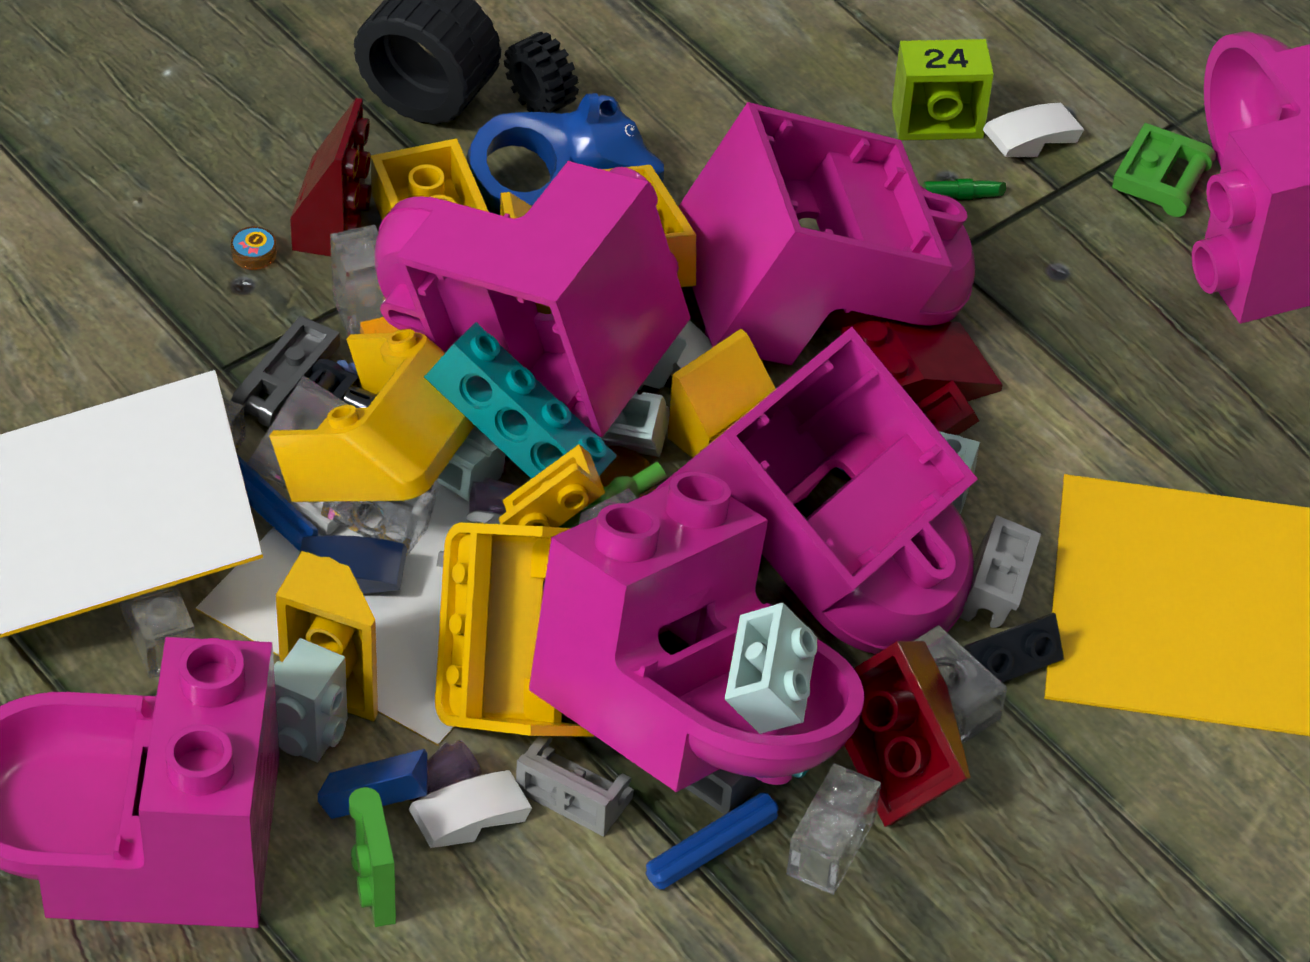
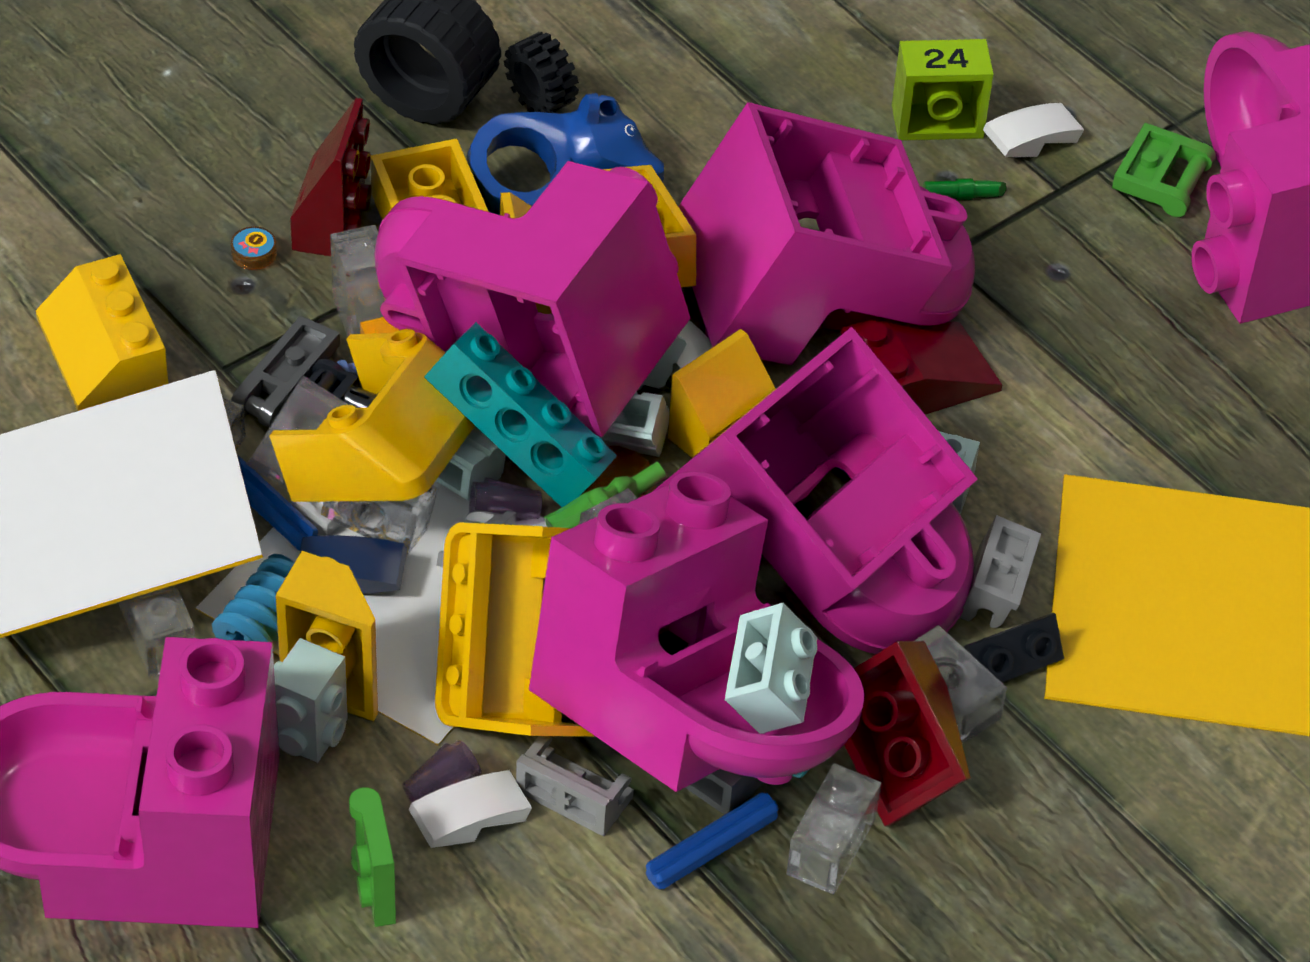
blue slope [318,749,427,819] -> none
yellow bracket [499,444,605,527] -> none
dark red bracket [916,380,980,435] -> none
none -> yellow slope [36,254,169,411]
none -> dark azure piece [212,554,295,645]

